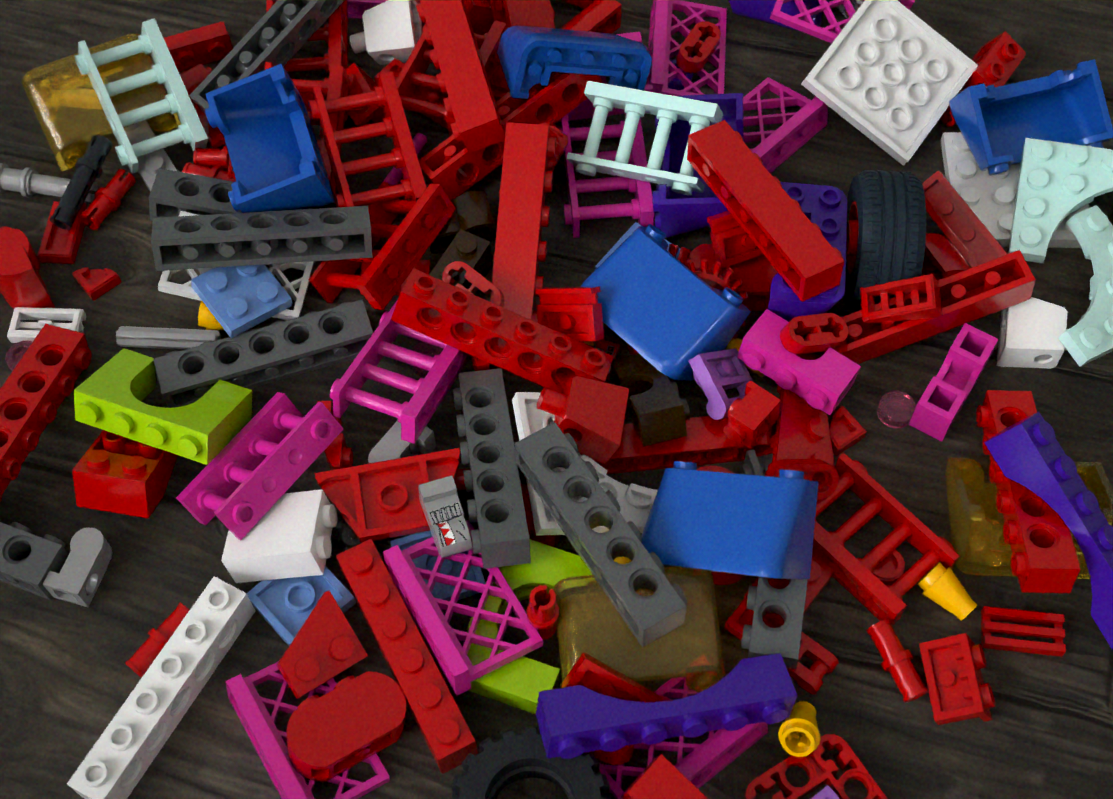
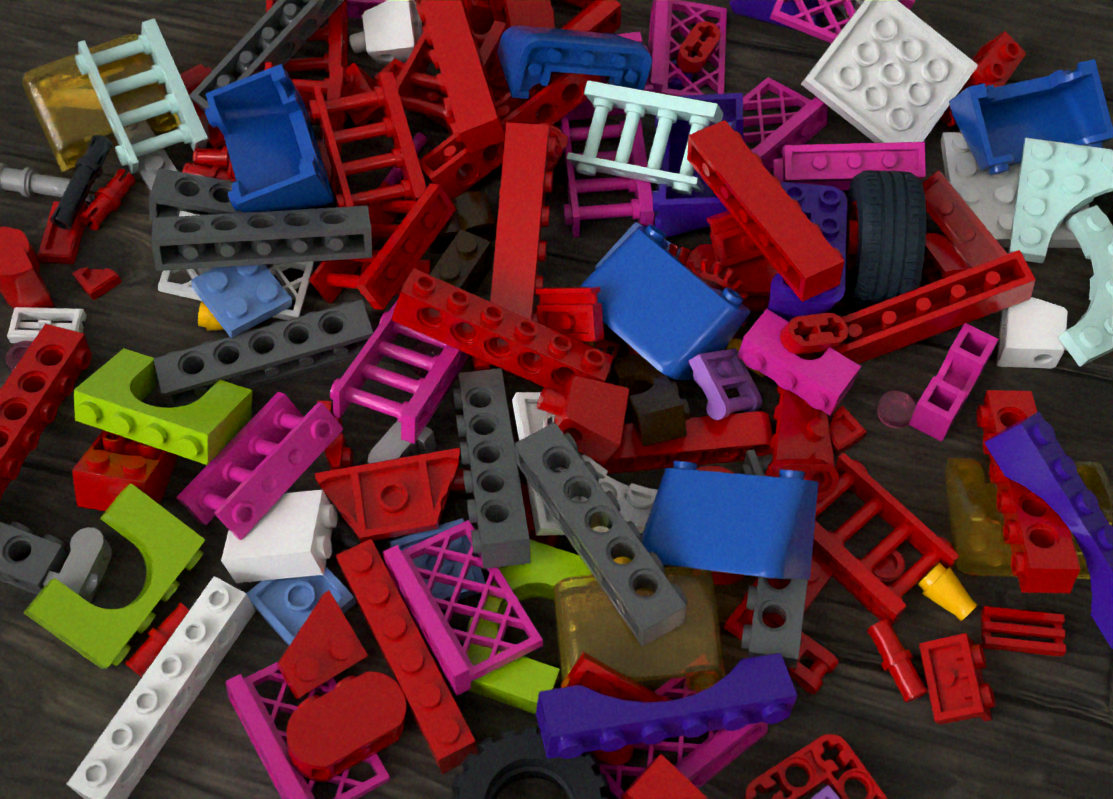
light grey axle [116,326,221,350] -> none
red bracket [164,21,233,72] -> none
light grey leg [418,475,472,558] -> none
red beam [442,261,504,307] -> none
red pin [527,585,559,639] -> none
red brick [723,380,781,449] -> none
yellow cone [778,701,820,757] -> none
red slope [860,274,942,324] -> none
none -> lime arch [23,483,205,669]
none -> dark pink fence [773,142,926,191]

